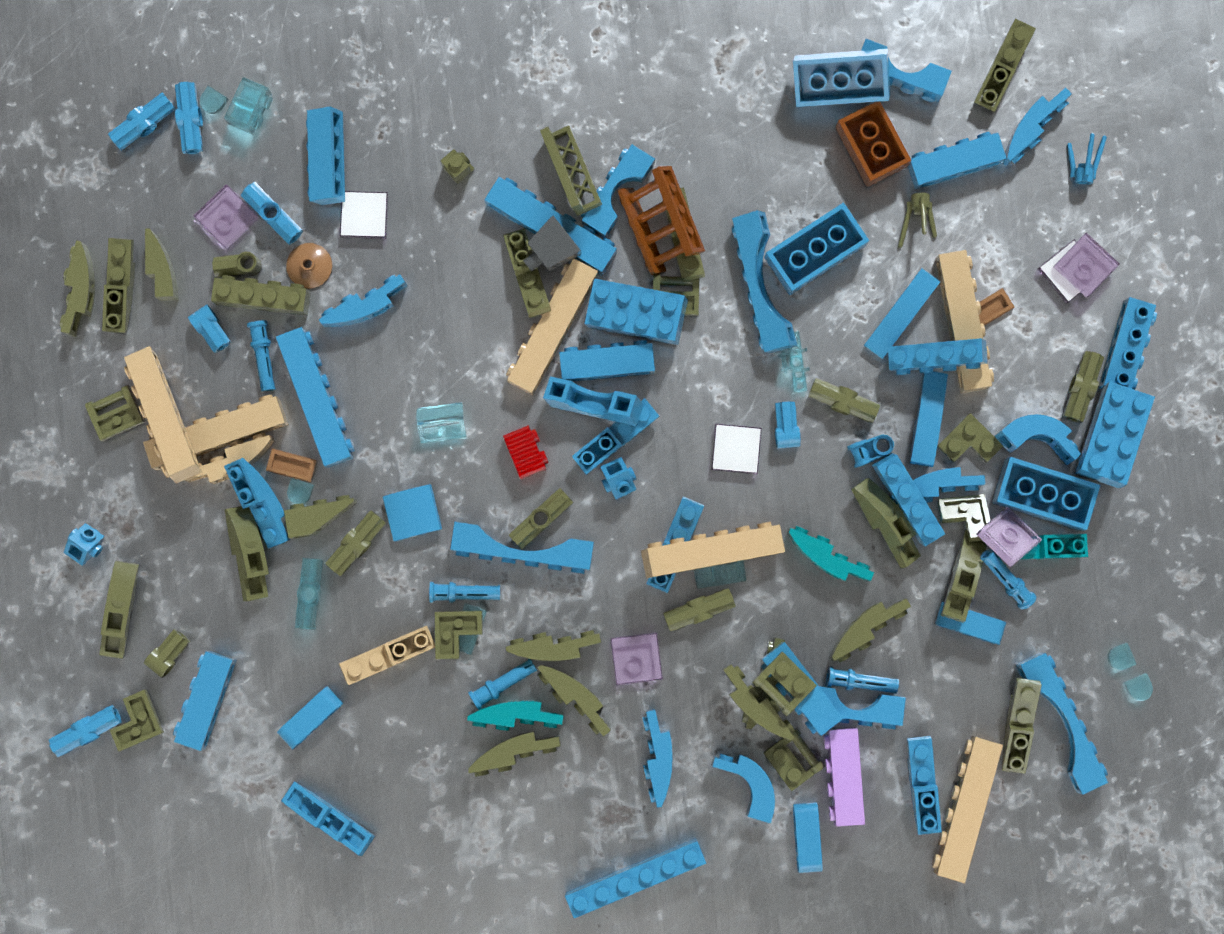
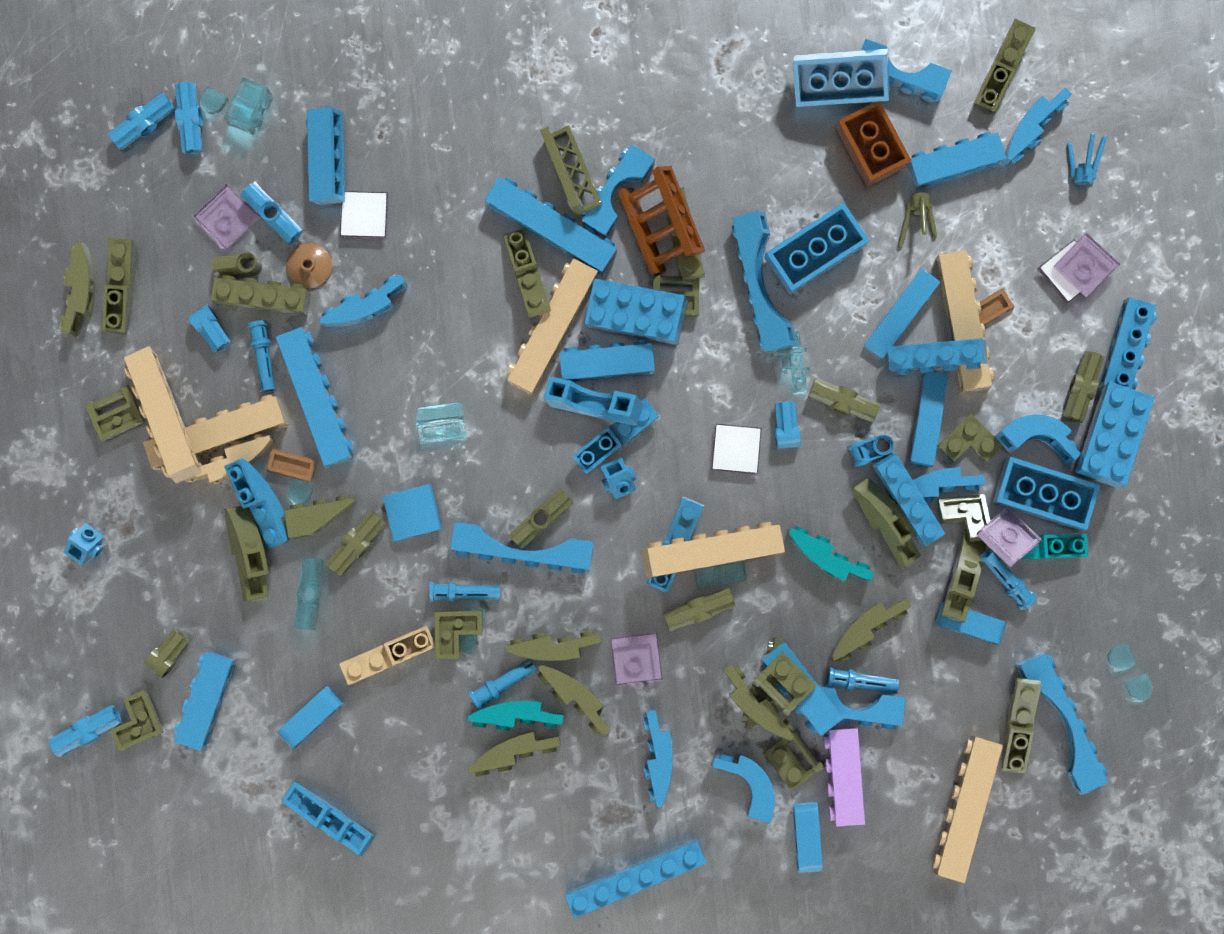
olive slope [99,561,139,659] -> none
olive slope [145,228,179,301] -> none
olive brick [440,149,475,184] -> none
red brick [503,425,549,480] -> none
dark grey torso [523,216,582,272] -> none
dark azure slope [907,736,942,835] -> none

